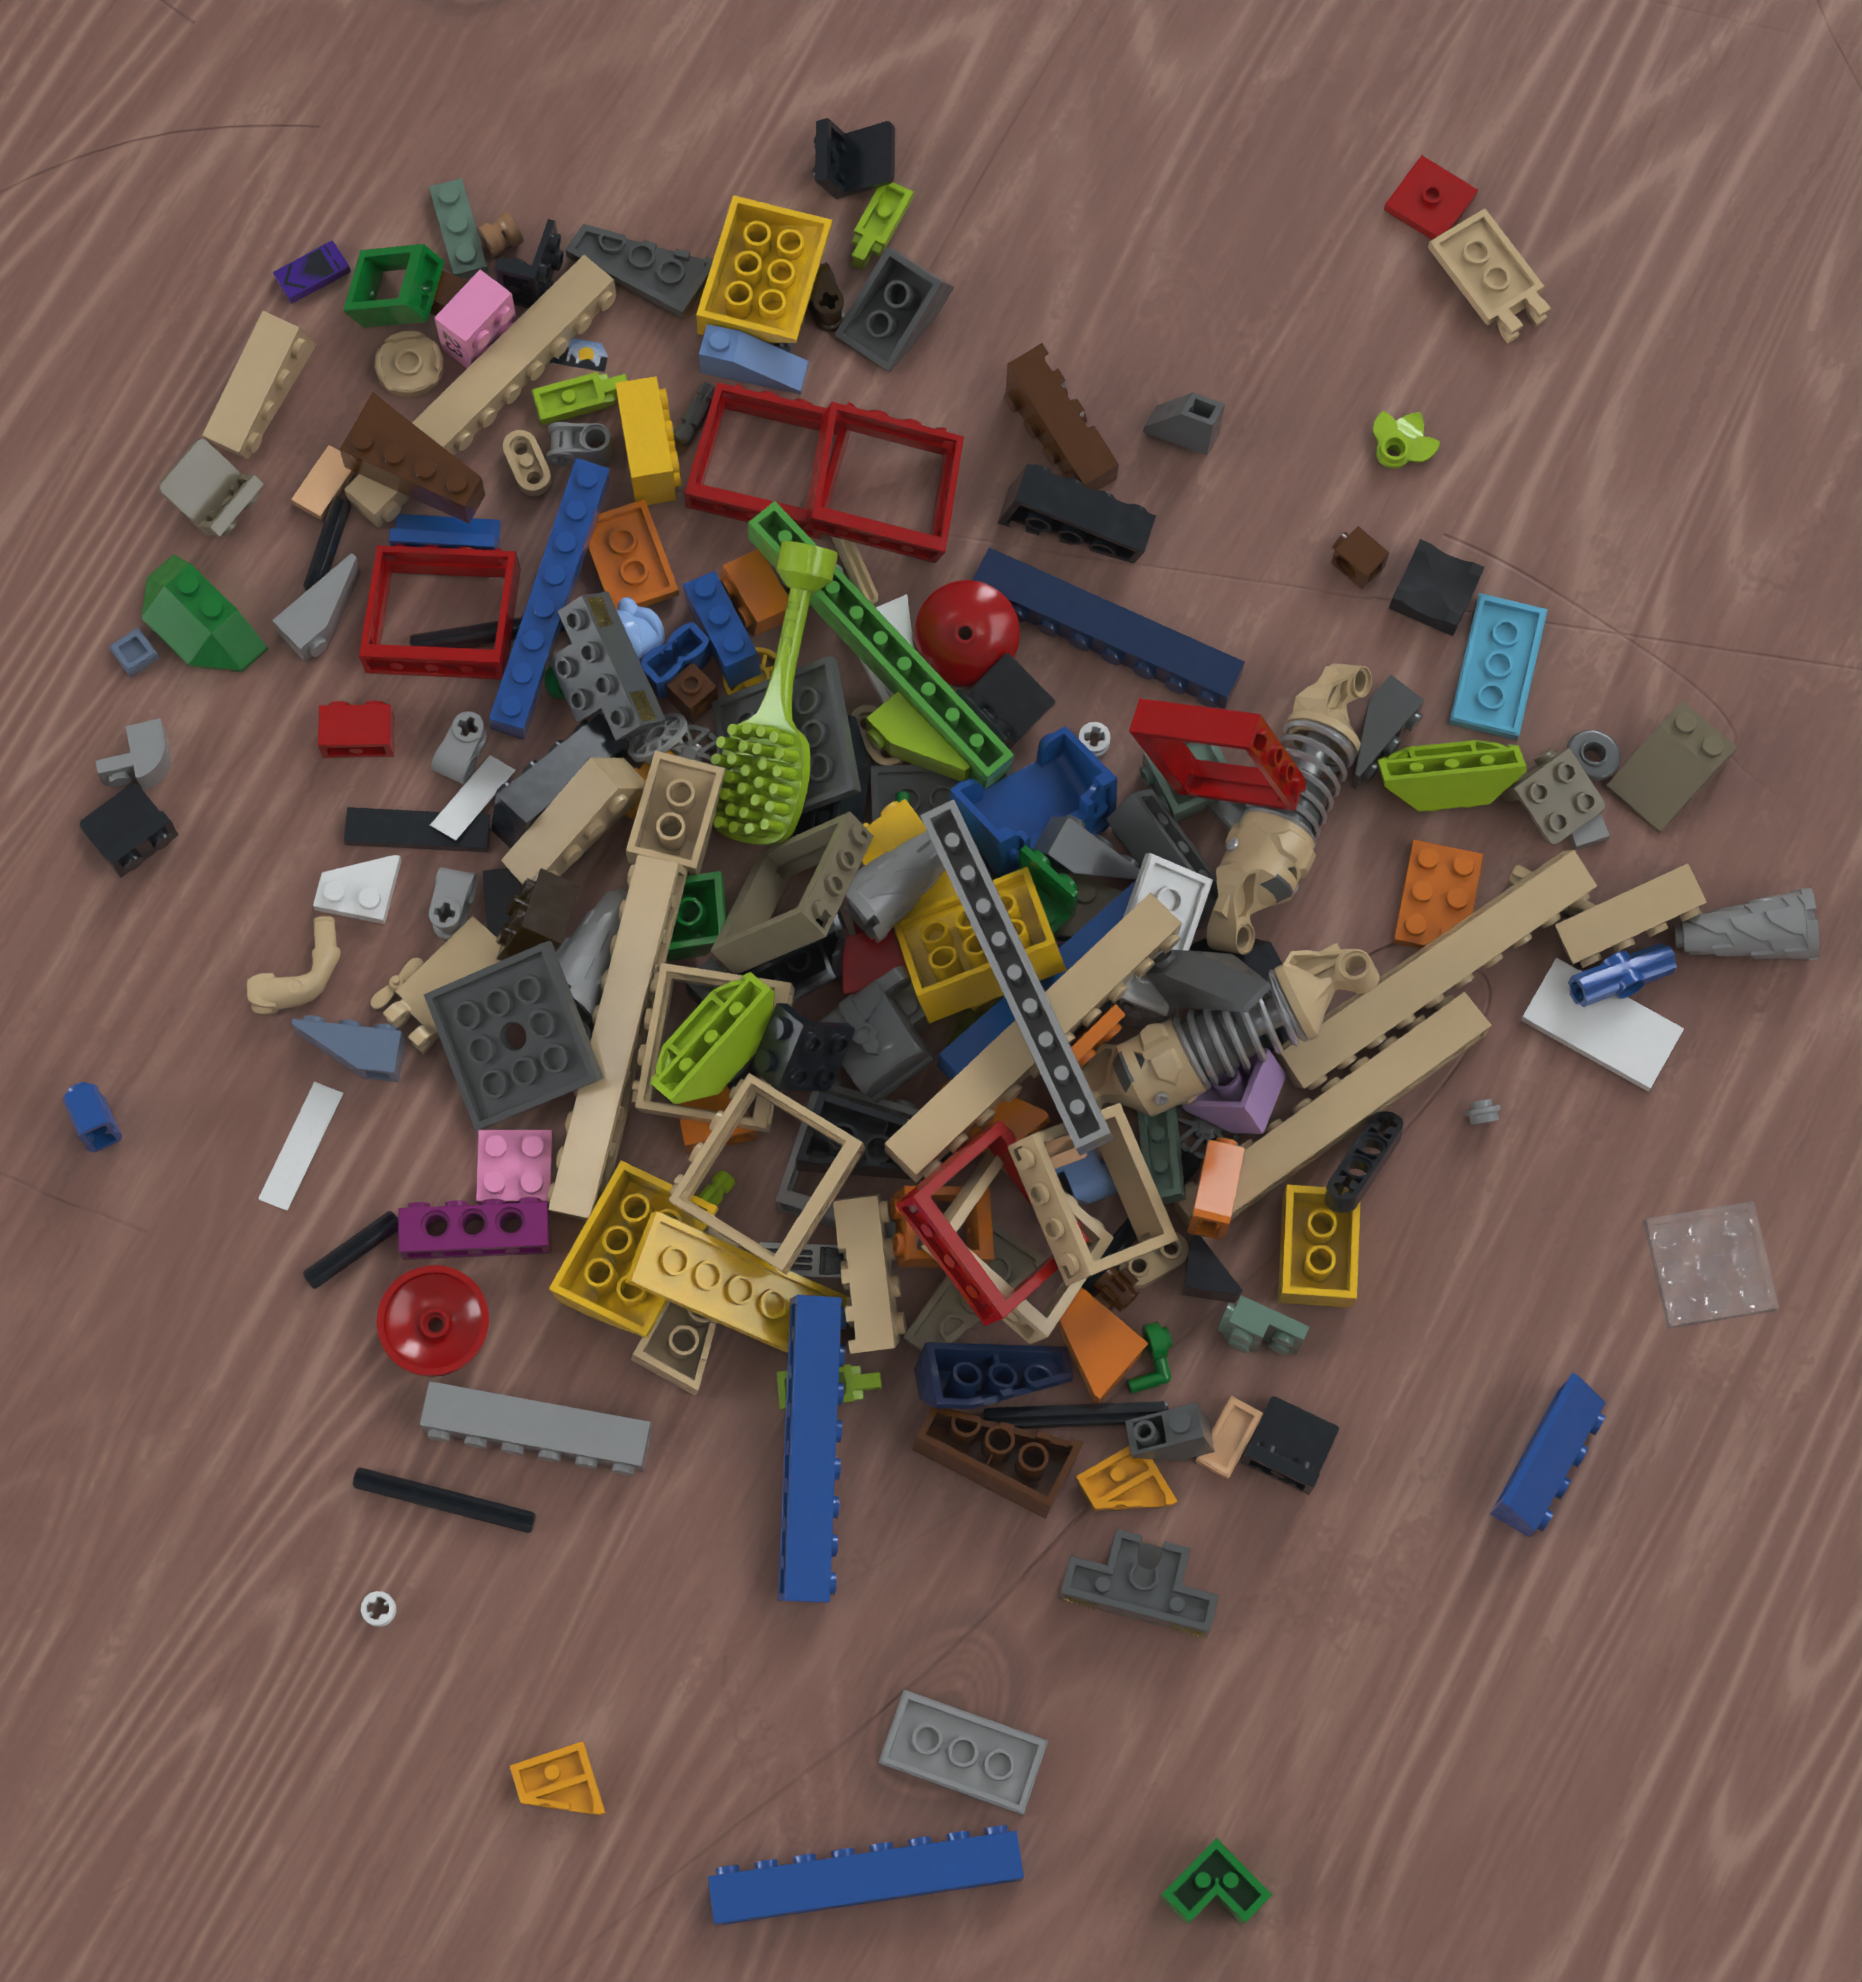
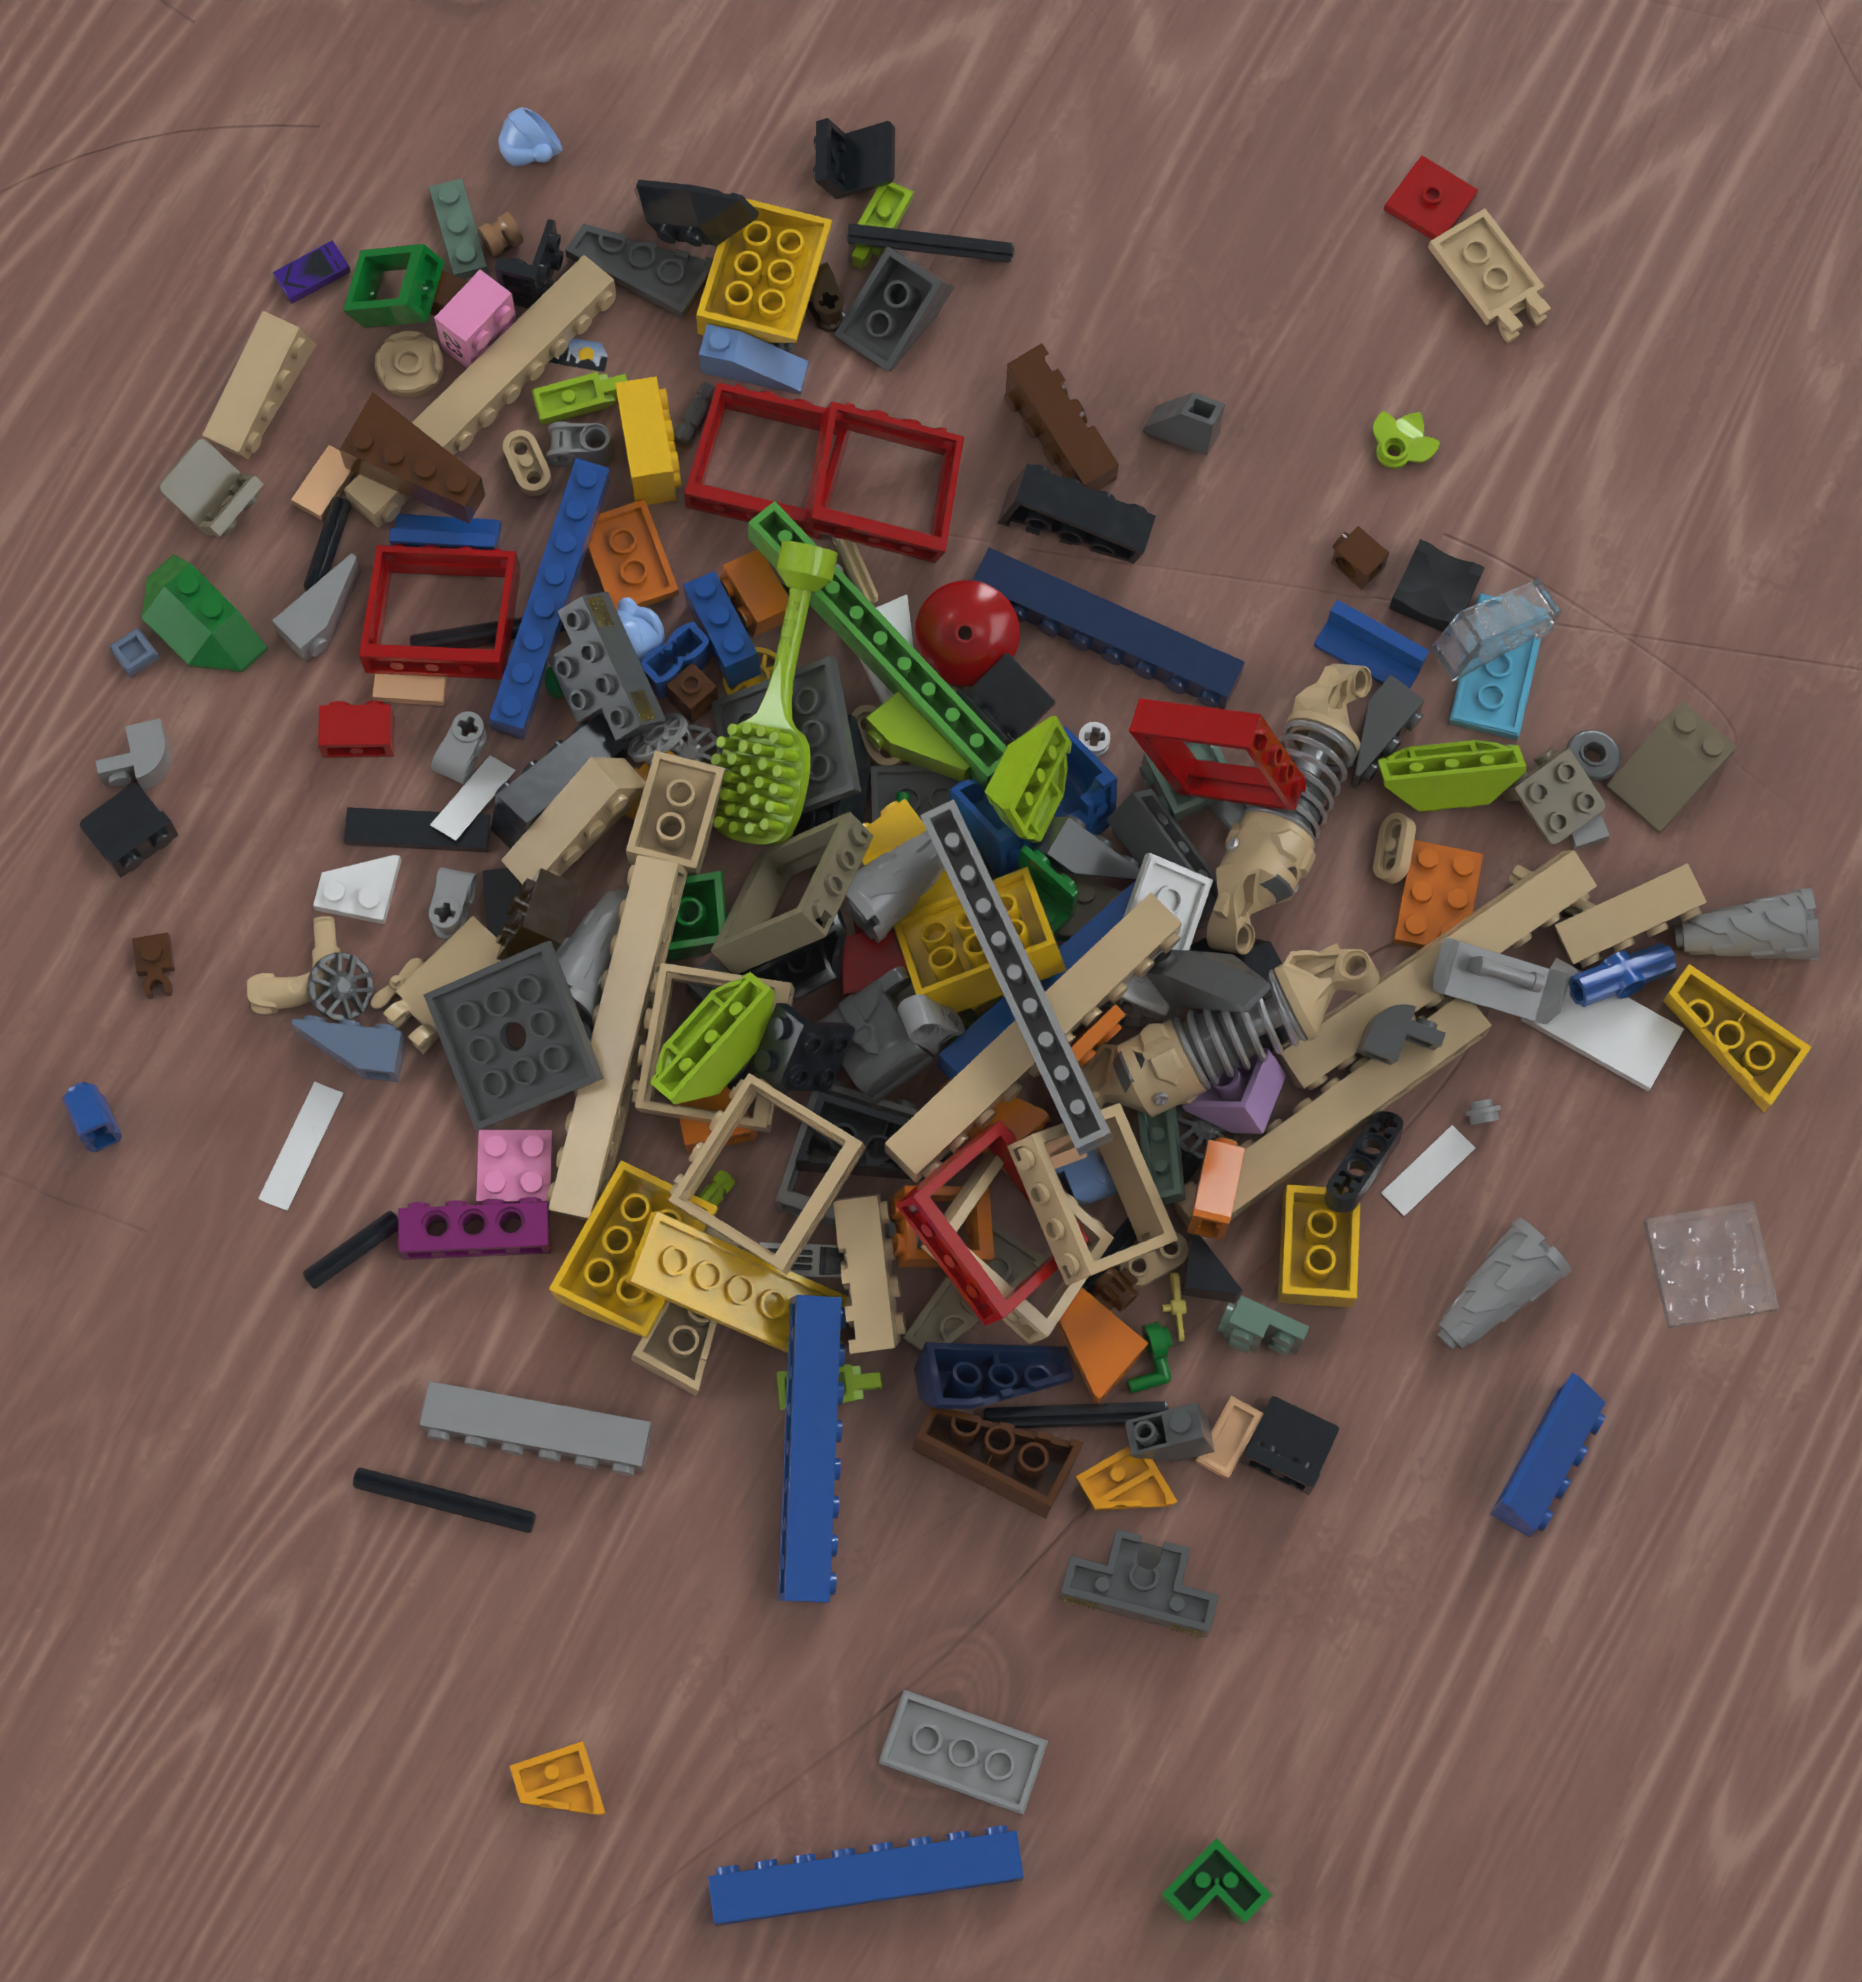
white bush [361,1591,396,1627] -> none
red dish [376,1265,490,1377] -> none
none -> reddish brown plate [132,932,175,999]
none -> dark grey wheel [307,952,375,1021]
none -> light nougat tile [372,674,448,706]
none -> light blue piece [498,107,563,167]
none -> black wedge [634,180,759,247]
none -> black axle [846,224,1014,263]
none -> light grey piece [897,994,965,1054]
none -> lime wedge [984,716,1072,843]
none -> light yellow piece [1162,1273,1187,1342]
none -> blue panel [1314,599,1430,689]
none -> dark grey brick [1356,1004,1446,1065]
none -> tan plate [1373,812,1416,884]
none -> white sticker [1381,1125,1475,1216]
none -> clear wedge [1431,579,1562,682]
none -> light grey piece [1433,937,1570,1024]
none -> light grey cone [1437,1217,1572,1350]
none -> yellow wedge [1663,964,1812,1112]

